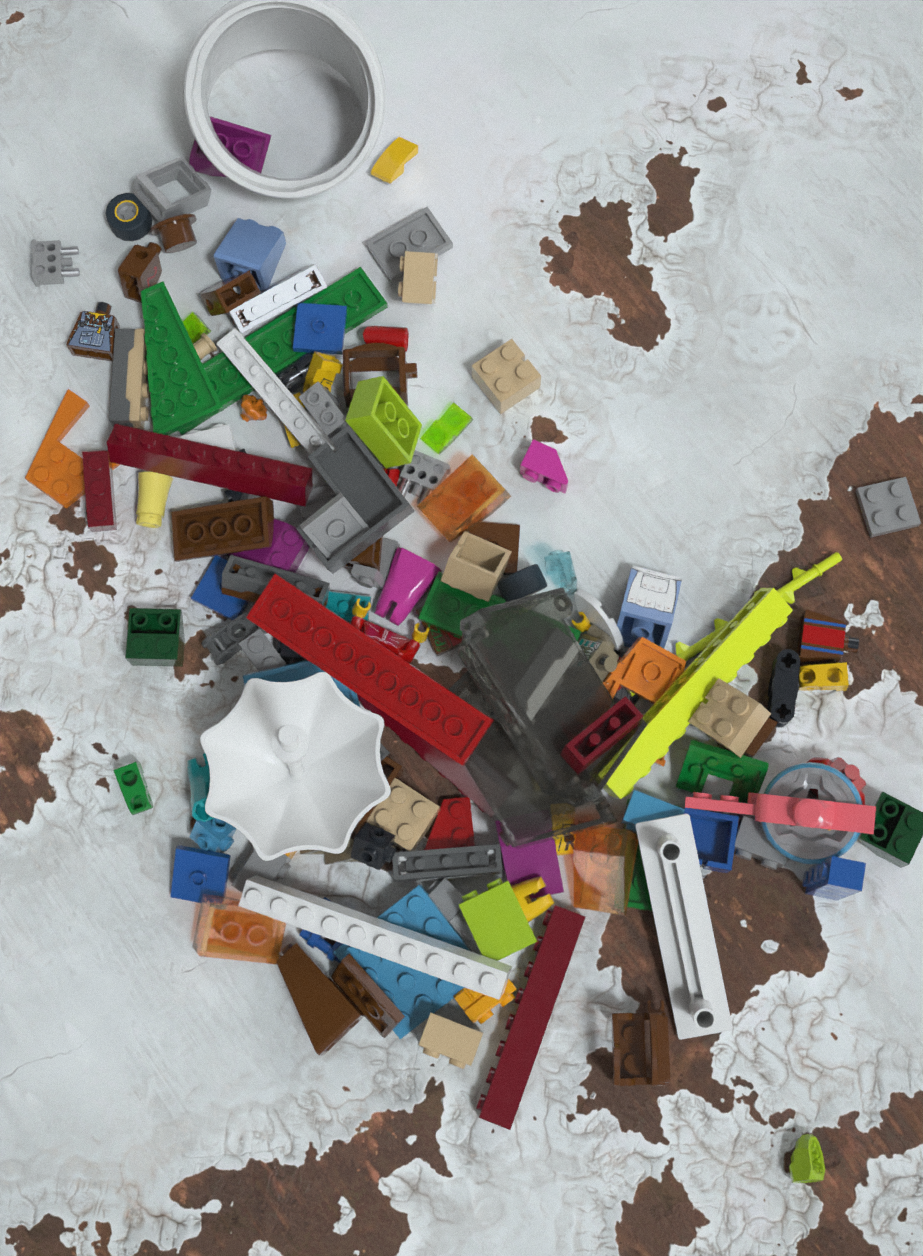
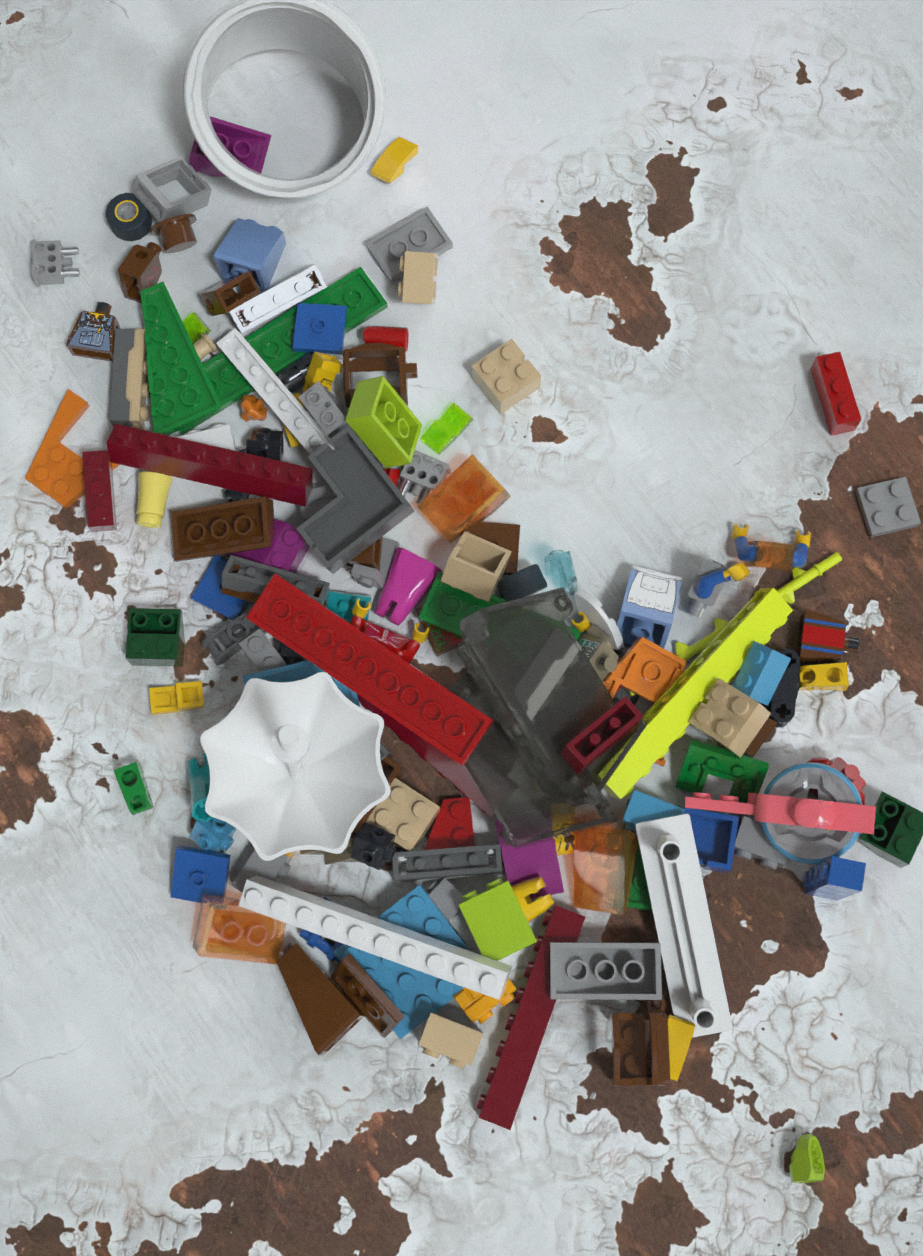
light grey plate [300,492,370,560] -> none
dark pink slope [520,439,568,493] -> none
none -> yellow slope [149,681,204,715]
none -> black brick [246,428,284,461]
none -> light grey slope [550,943,662,1000]
none -> yellow slope [668,1015,696,1081]
none -> torso [687,558,750,618]
none -> torso [731,523,811,573]
none -> dark azure brick [732,641,791,706]
none -> red brick [810,351,862,436]

